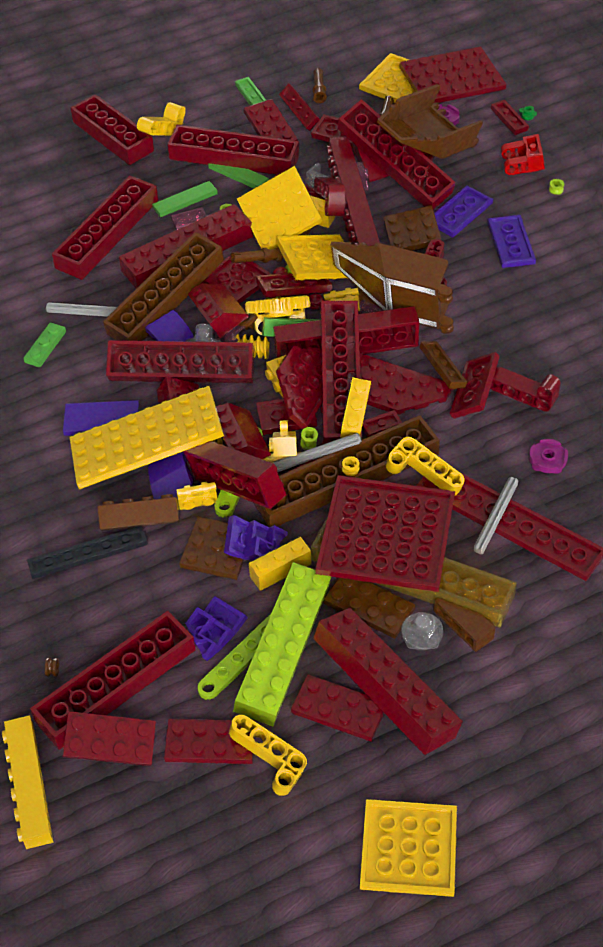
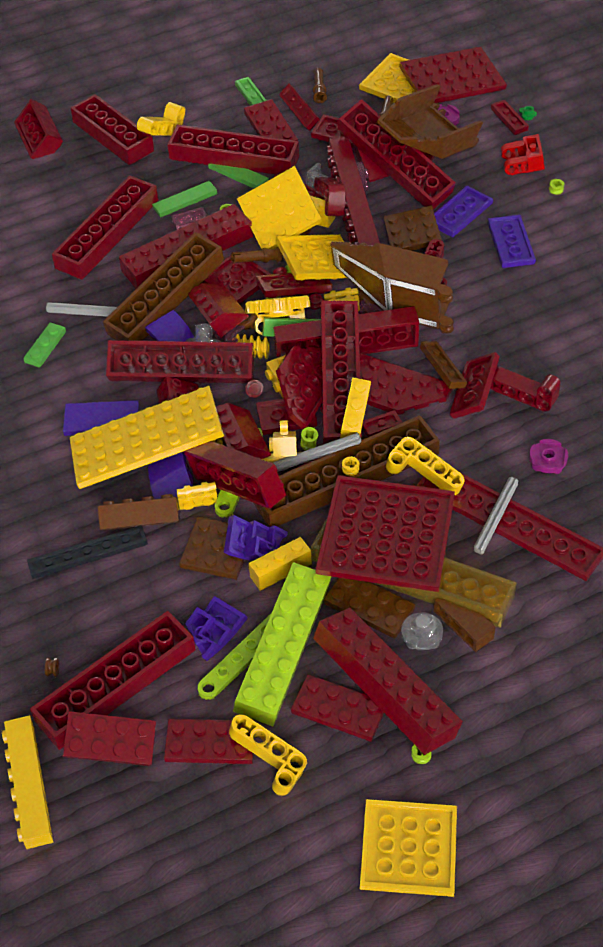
none -> dark red slope [14,99,63,159]
none -> dark red plate [245,379,263,398]
none -> lime bush [412,744,431,764]

